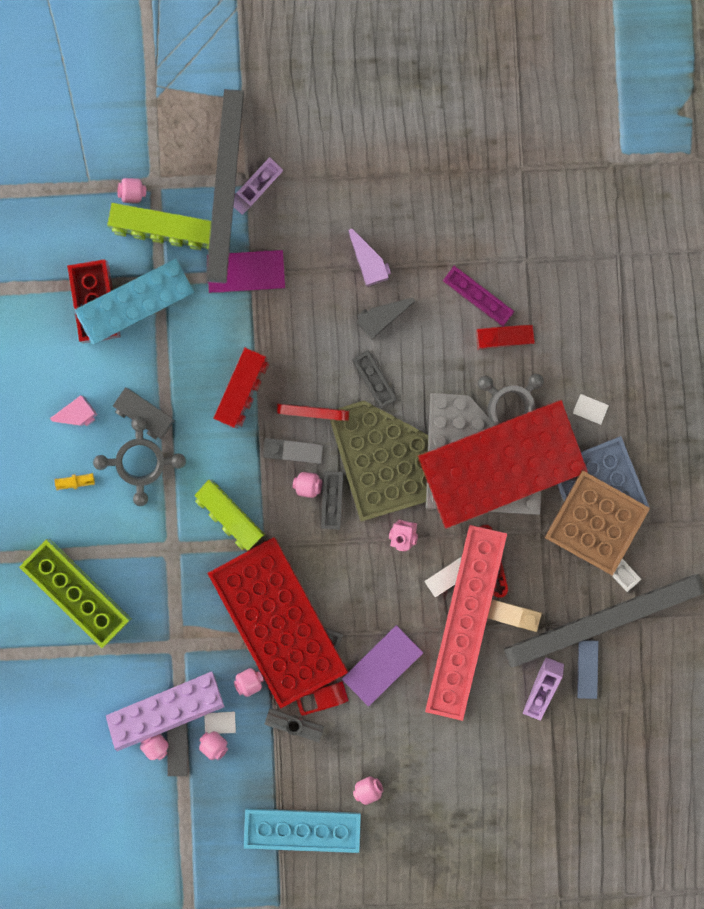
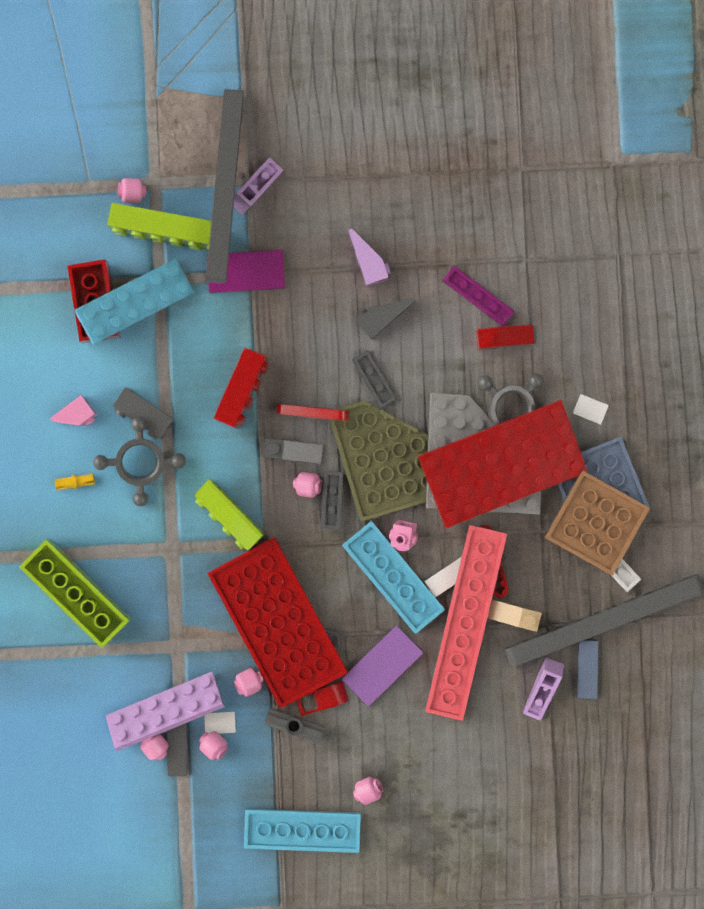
none -> medium azure plate [342,521,445,634]

